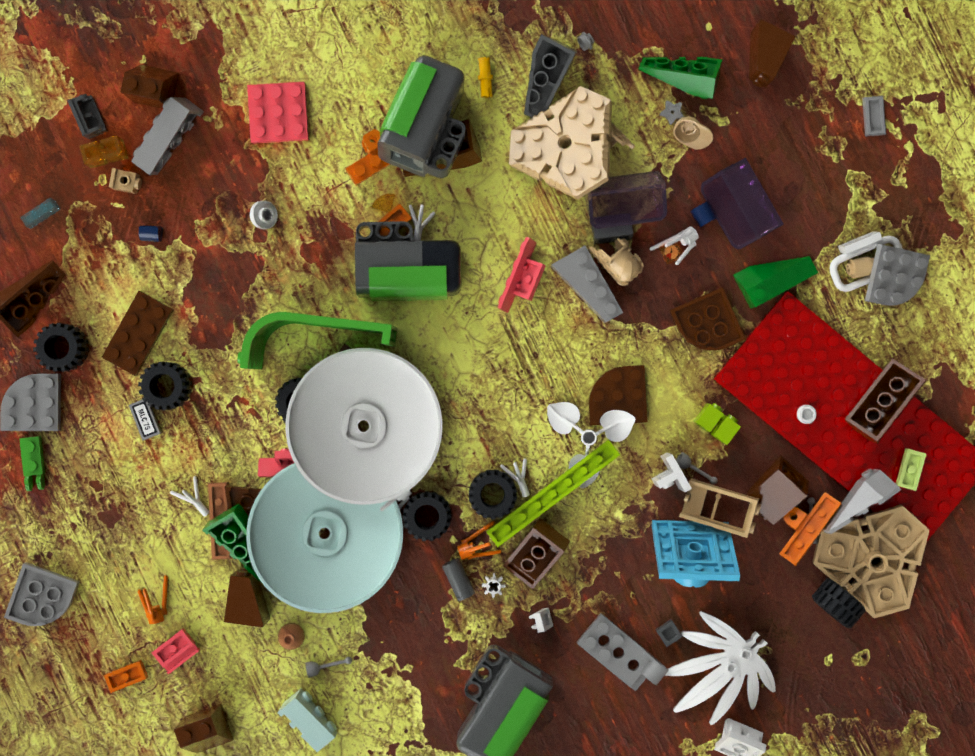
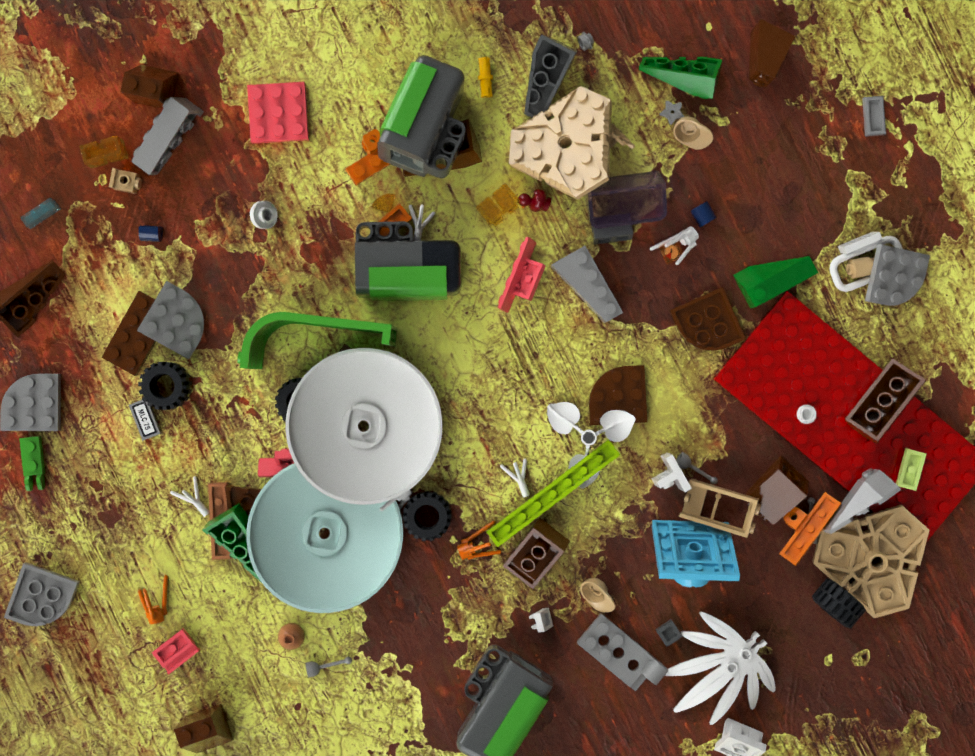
black tyre [33,323,89,372] -> none
dark grey hinge [67,94,108,139] -> none
orange plate [104,660,148,693] -> none
reddish brown slope [224,567,270,628] -> none
light aqua wedge [277,688,337,752] -> none
dark grey pin [442,558,475,601] -> none
black tyre [469,469,517,519] -> none
white gear [482,573,506,598] -> none
tan helmet [589,238,644,286] -> none
lime piece [693,403,741,445] -> none
clear purple windscreen [701,158,784,249] -> none
none -> light grey plate [137,281,204,359]
none -> clear yellow piece [475,183,520,227]
none -> dark red animal [518,189,552,212]
none -> tan cap [580,578,616,612]

